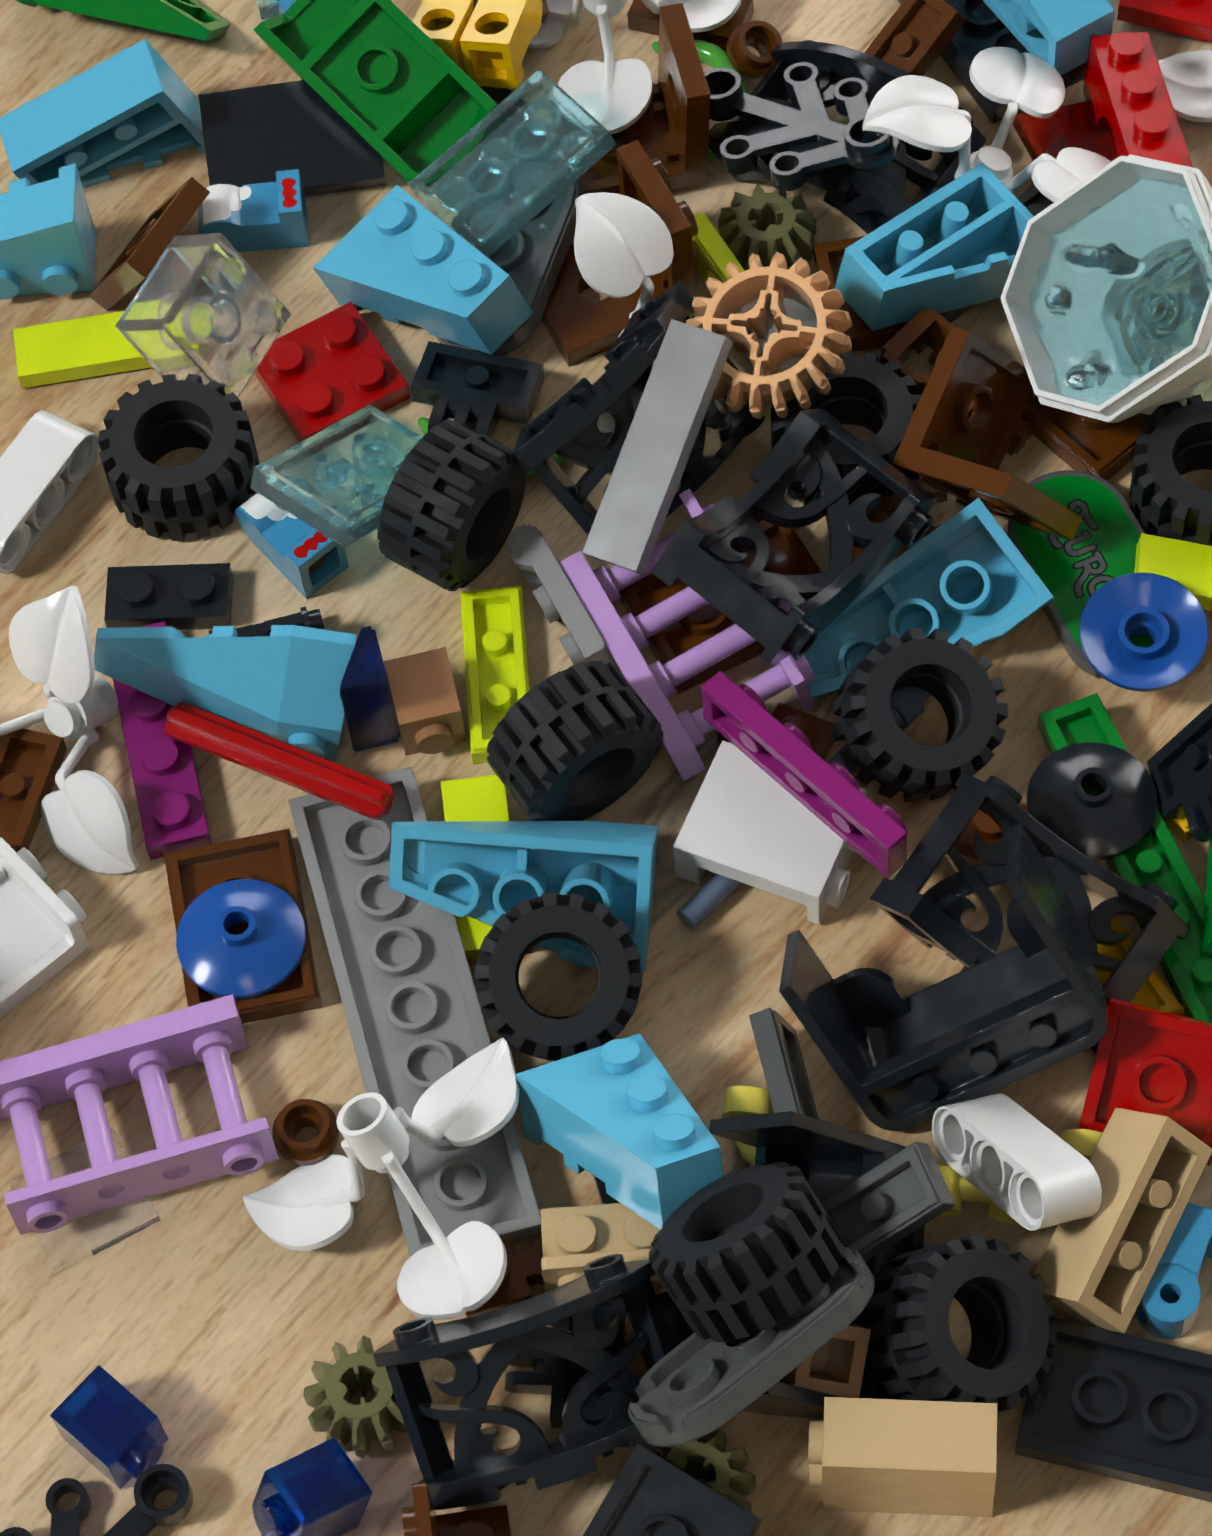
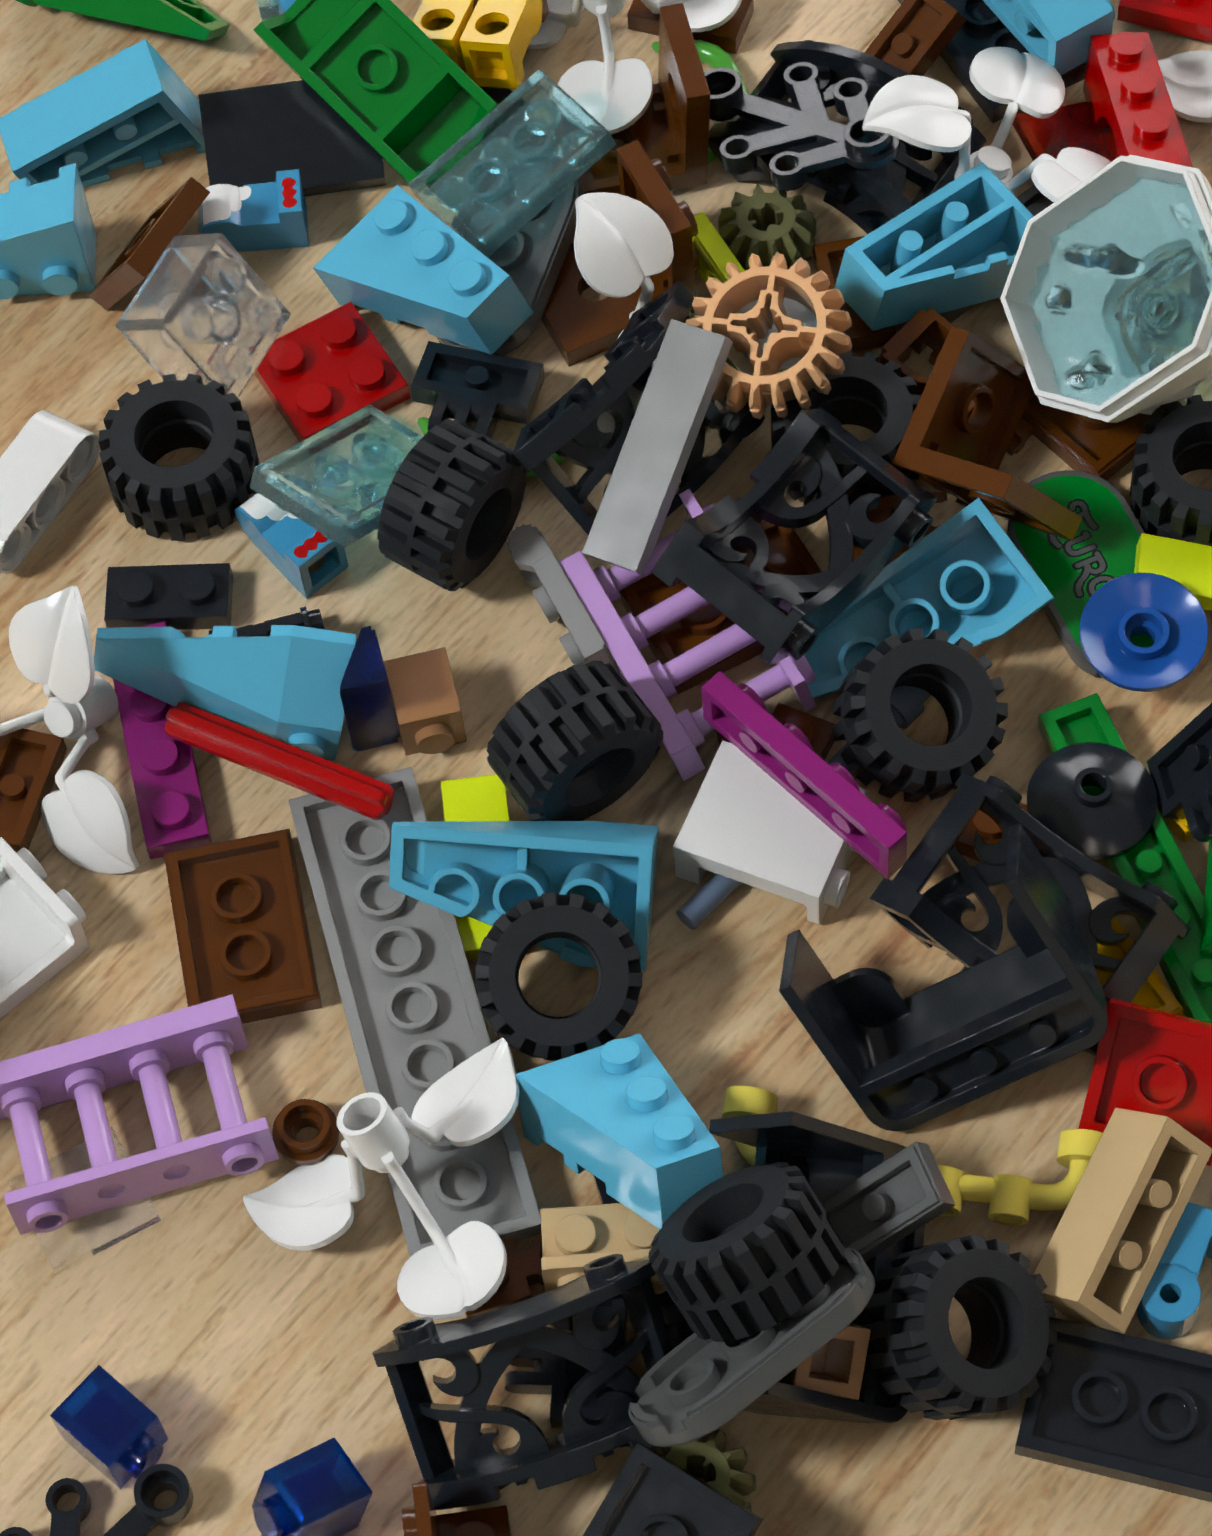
neon yellow tile [13,300,198,388] -> none
blue dish [176,879,306,999] -> none
olive gear [303,1335,408,1459] -> none
neon yellow tile [460,586,530,764] -> none
reddish brown plate [726,21,783,78] -> none
dark grey tile [749,1008,819,1119] -> none
tan brick [808,1397,998,1517] -> none
white beam [932,1093,1102,1231] -> none

